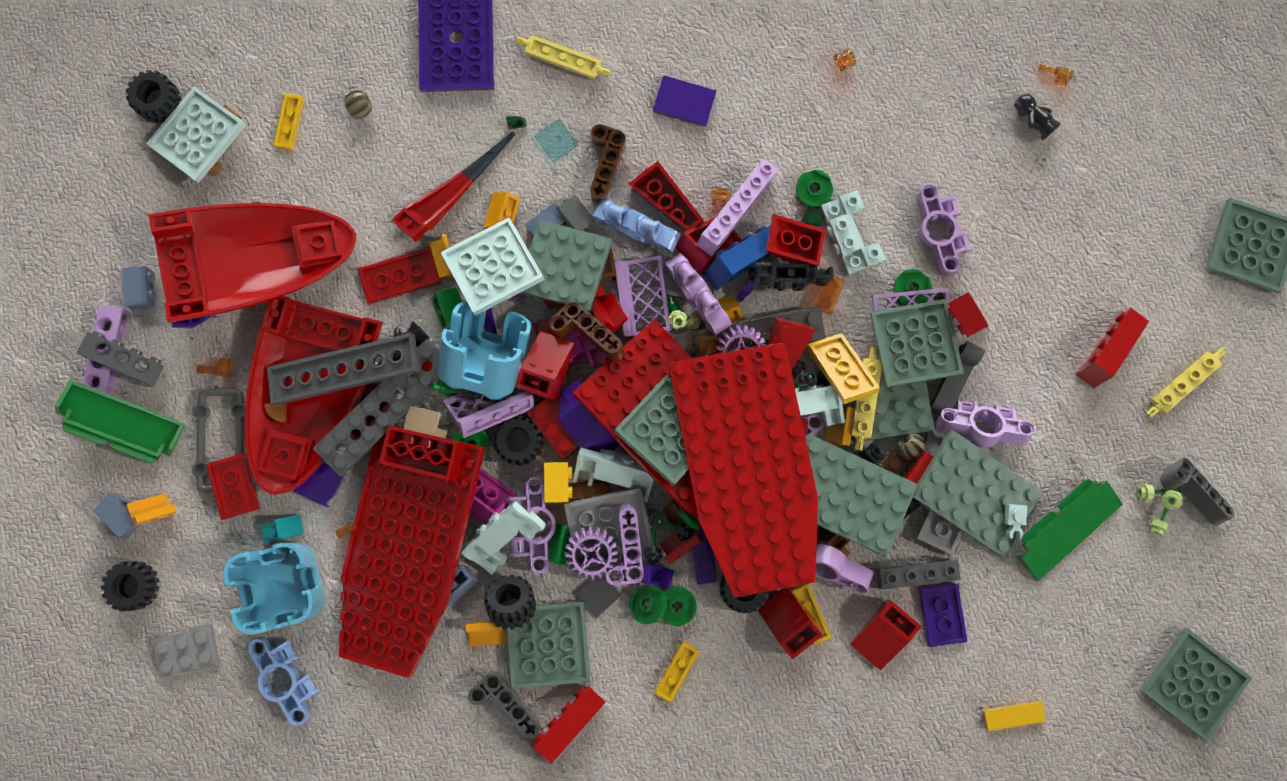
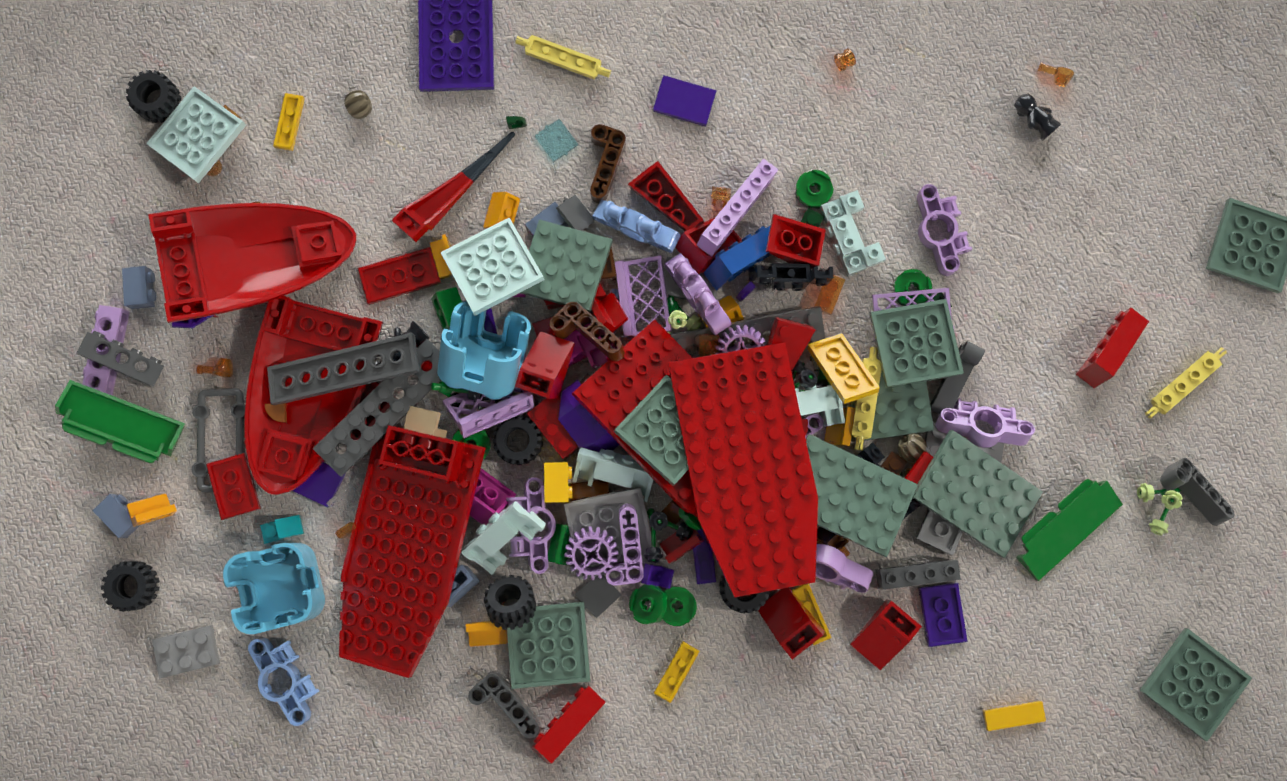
red slope [947,292,989,338] -> none
light aqua plate [1004,504,1027,539] -> none

